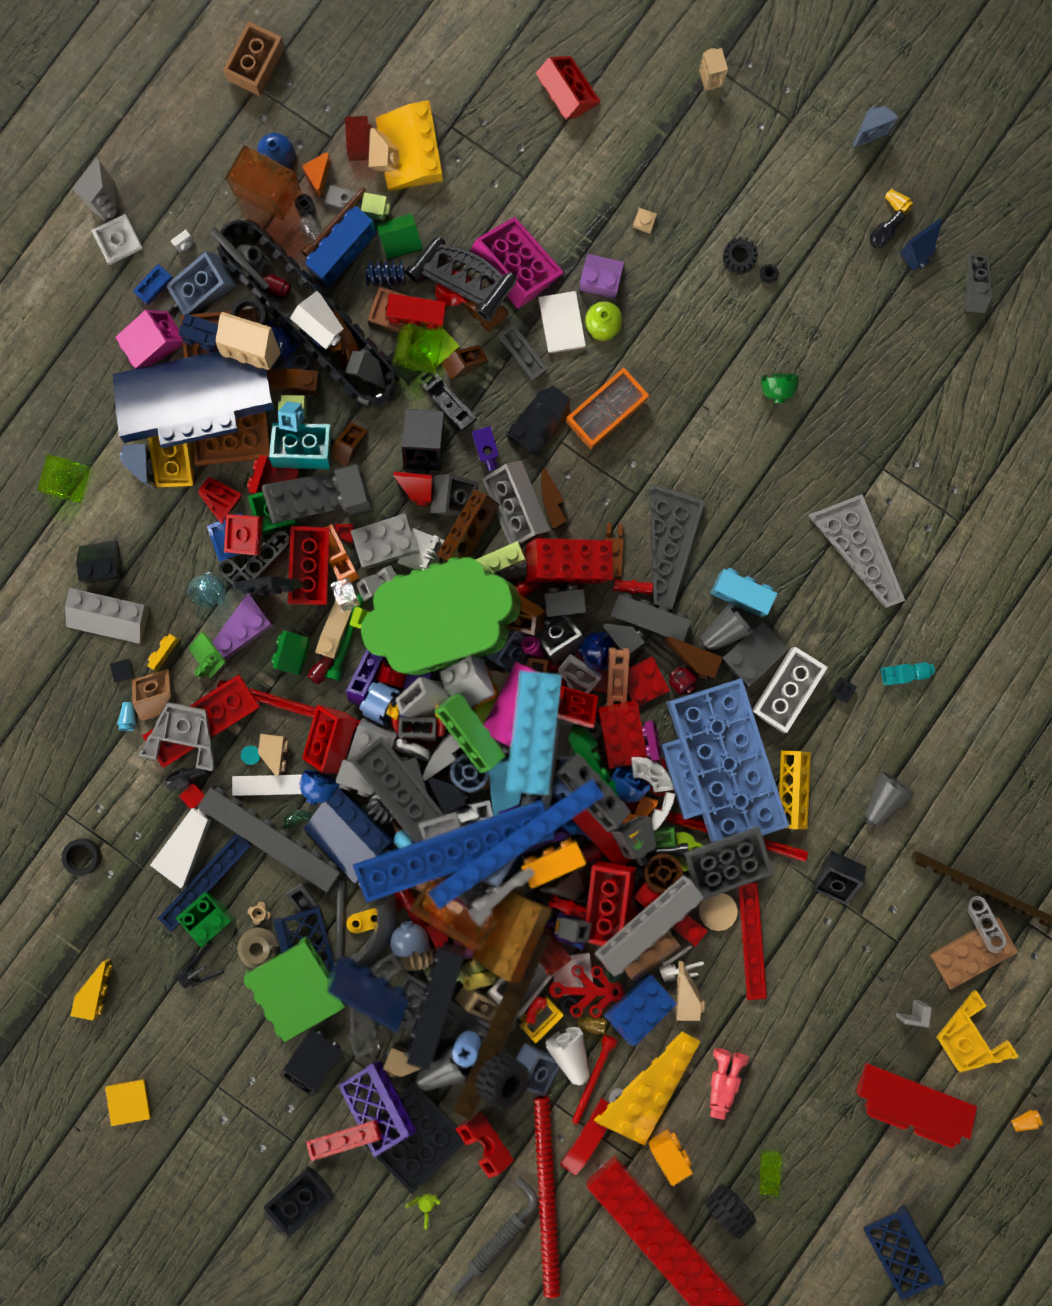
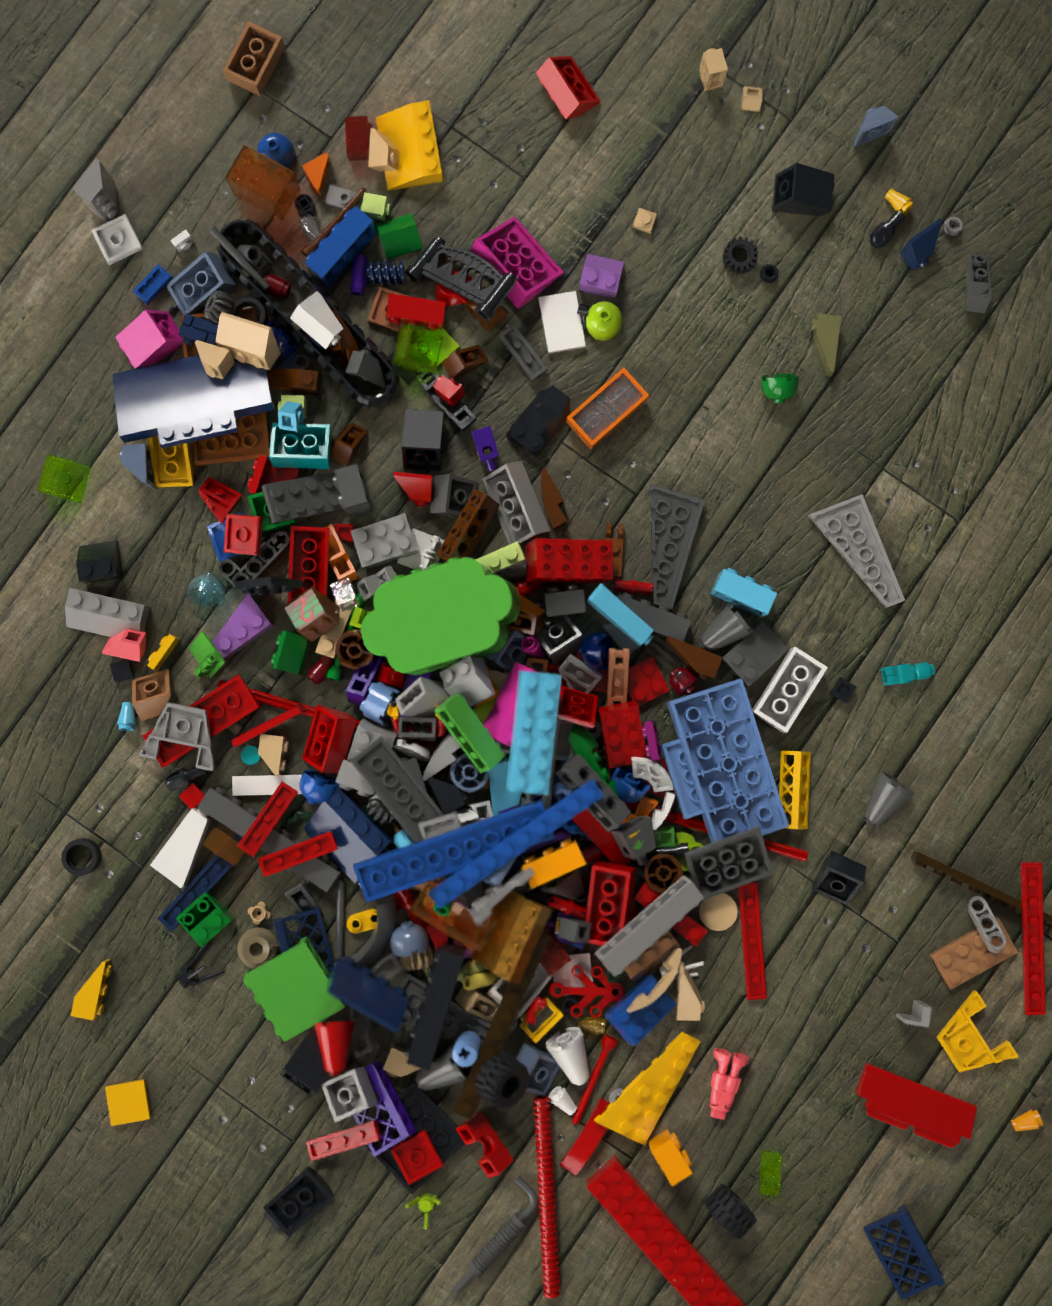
none -> coral slope [102,628,146,662]
none -> tan slope [195,340,235,379]
none -> clear orange slope [202,827,245,866]
none -> dark grey gear [204,290,234,324]
none -> red tile [231,704,305,747]
none -> red plate [237,782,298,857]
none -> red plate [258,831,338,877]
none -> reddish brown slope [285,586,340,642]
none -> red cone [315,1021,354,1076]
none -> light grey brick [321,1066,378,1122]
none -> reddish brown cylinder [335,629,374,669]
none -> dark purple piece [350,255,368,296]
none -> red tile [390,1129,444,1185]
none -> brick [433,375,466,407]
none -> green bush [433,902,453,916]
none -> white cone [549,1086,577,1116]
none -> black hand [577,303,590,332]
none -> medium azure slope [587,584,654,646]
none -> tan slope [626,948,682,1013]
none -> tan slope [741,86,762,111]
none -> black slope [772,163,835,216]
none -> olive slope [811,313,841,377]
none -> light grey plate [944,217,962,236]
none -> red tile [1020,861,1046,1015]

